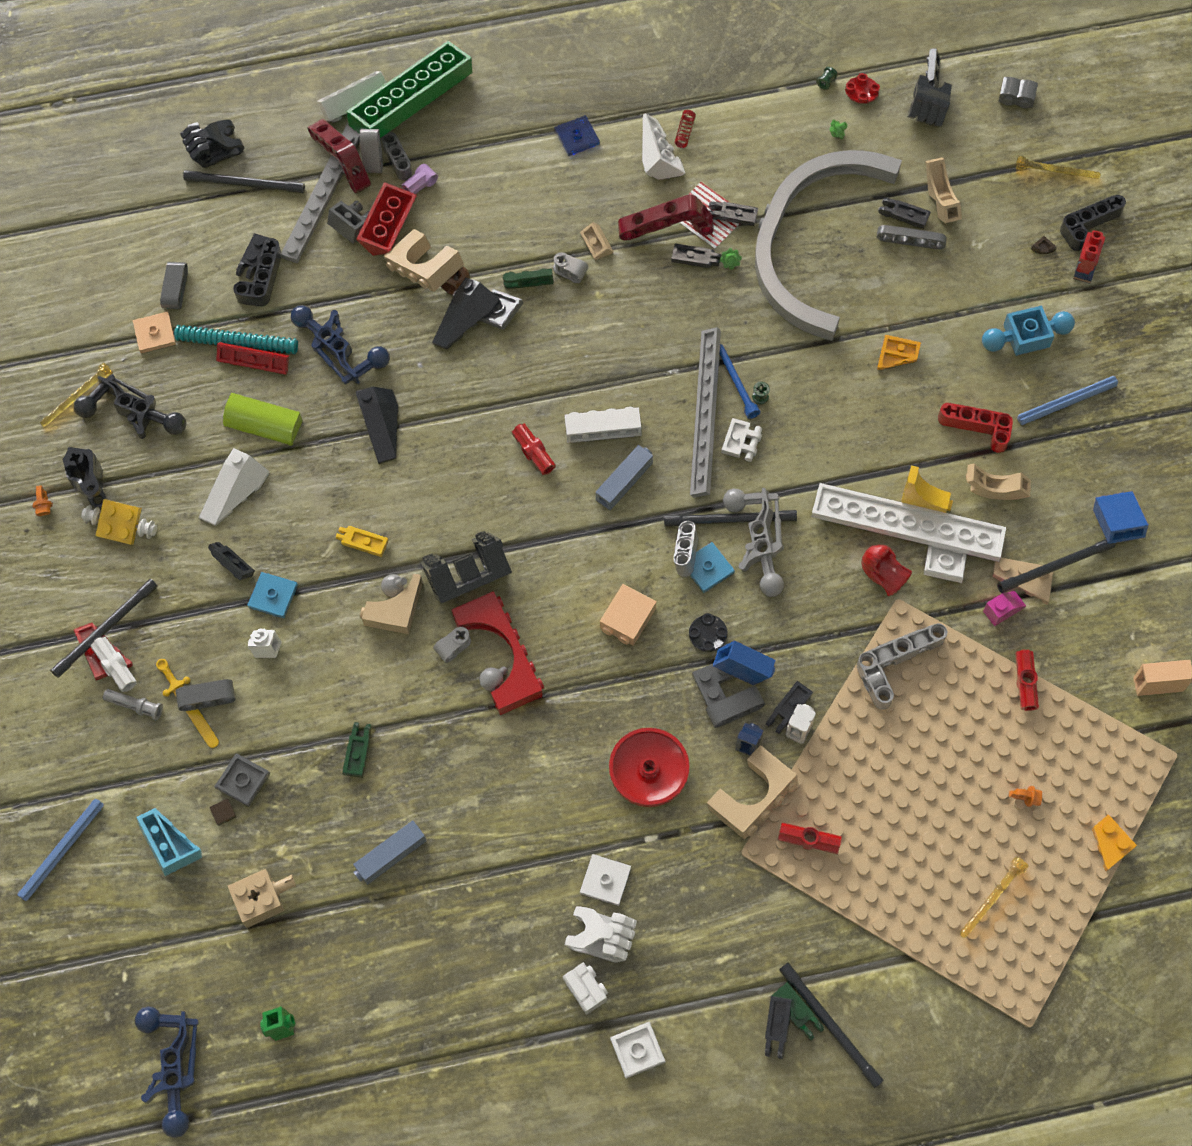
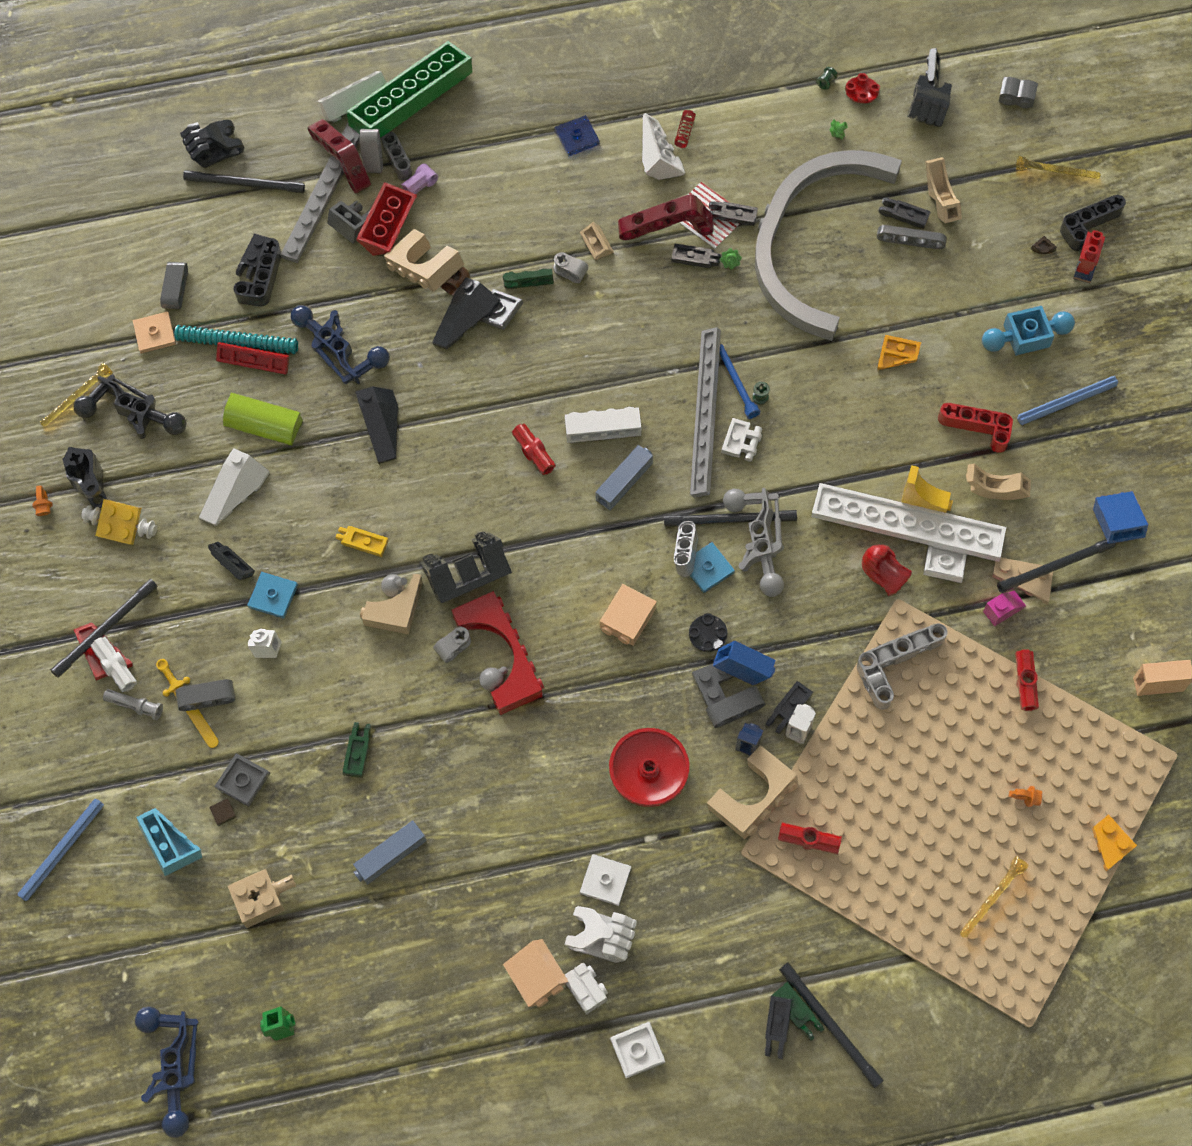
none -> light nougat brick [503,939,569,1007]

